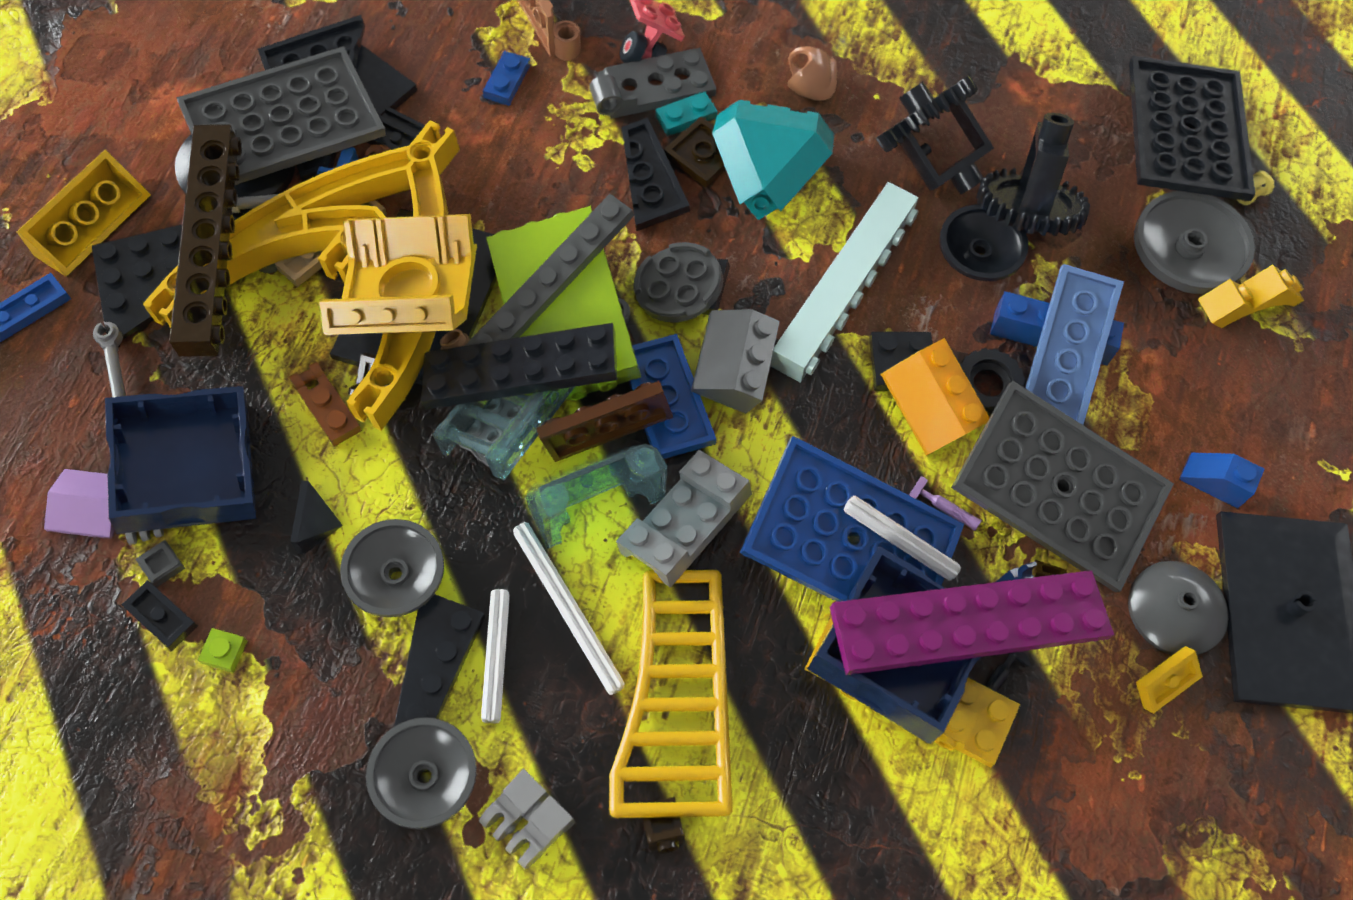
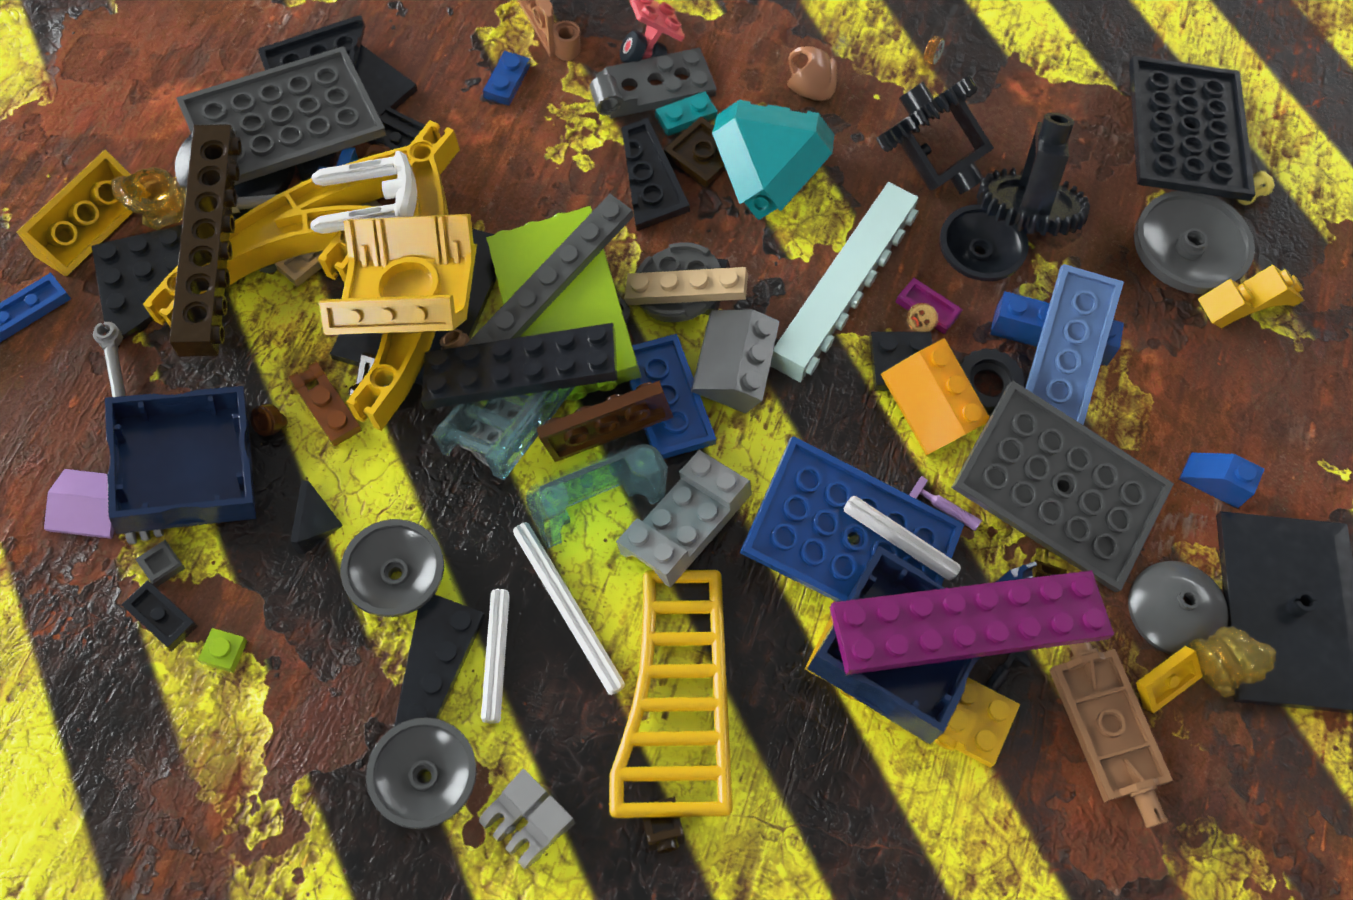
none -> clear yellow piece [111,167,186,230]
none -> reddish brown tile [250,403,288,437]
none -> white piece [310,150,417,234]
none -> tan plate [624,267,748,305]
none -> magenta tile [896,277,963,335]
none -> clear orange tile [907,303,938,332]
none -> clear orange tile [924,36,945,65]
none -> medium nougat plate [1049,642,1173,829]
none -> clear yellow piece [1188,626,1276,698]

